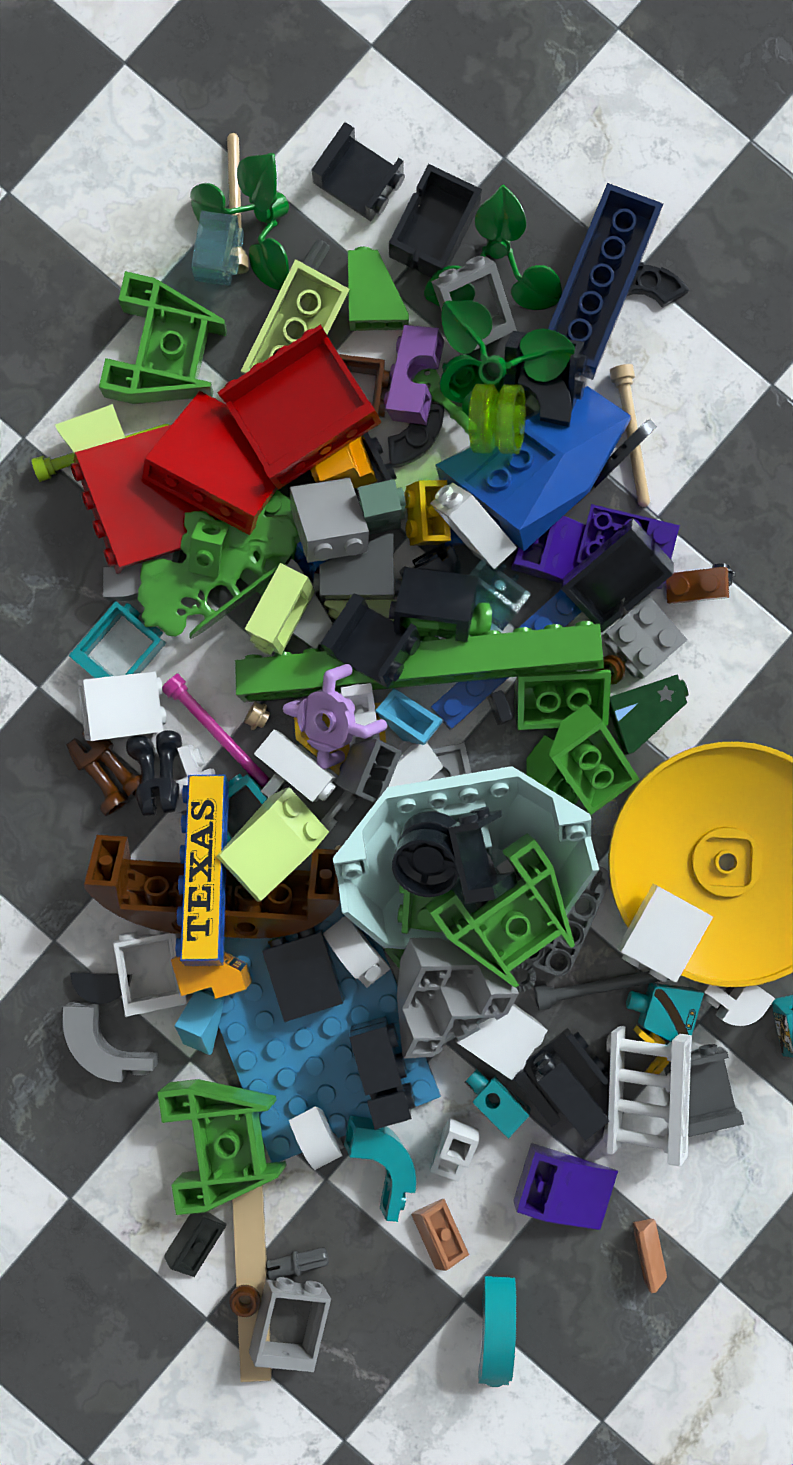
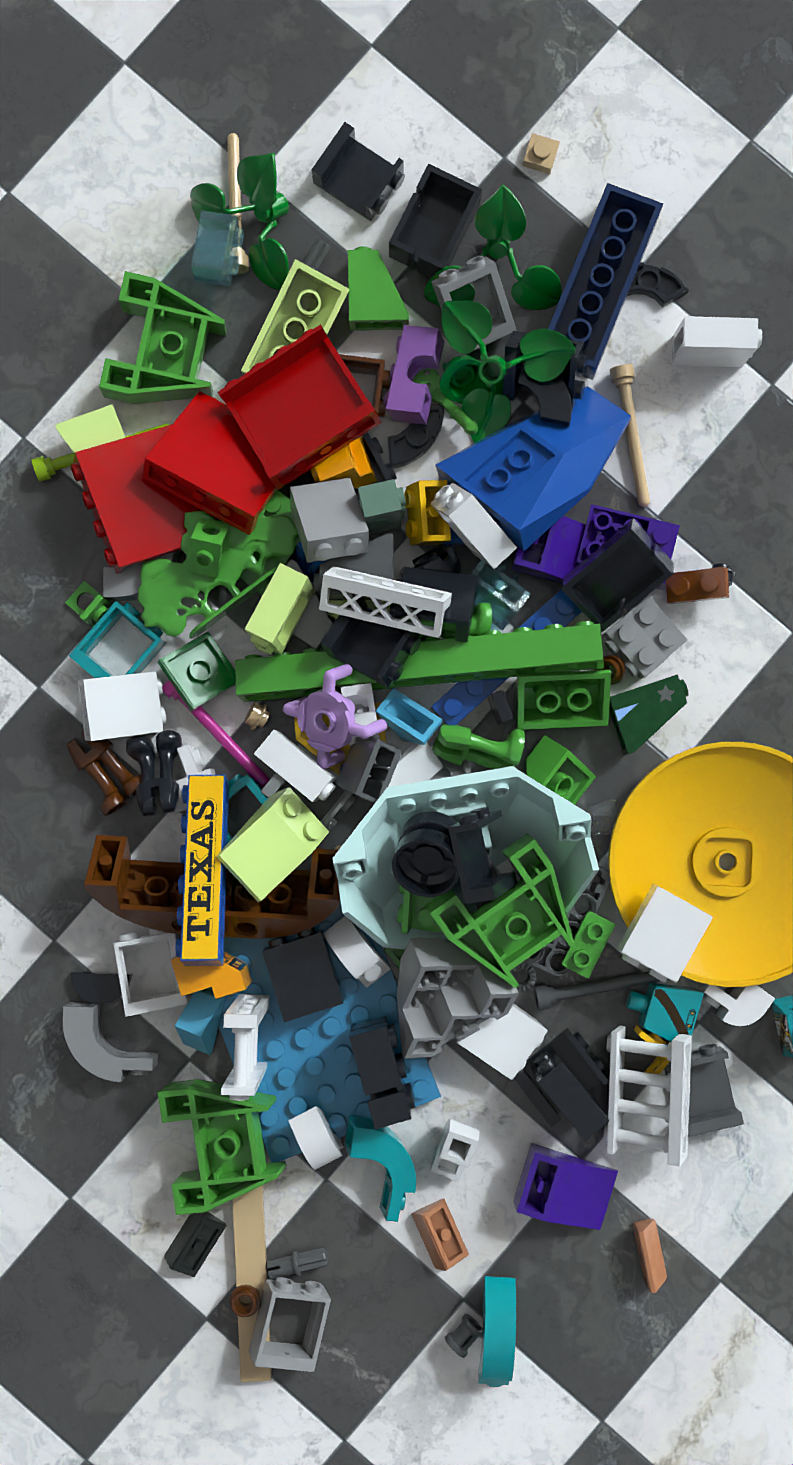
teal torso [464,1069,531,1139] -> none
clear neon green wheel [469,384,526,454] -> none
bright green slope [549,704,640,815] -> none
black tile [593,419,657,488] -> none
none -> bright green bracket [65,581,112,626]
none -> plate [157,631,236,712]
none -> white fence [221,994,270,1101]
none -> white fence [319,566,452,638]
none -> bright green piece [432,724,525,770]
none -> dark grey bush [445,1314,482,1358]
none -> tan plate [523,133,560,174]
none -> bright green bracket [562,911,616,979]
none -> white brick [672,316,762,368]

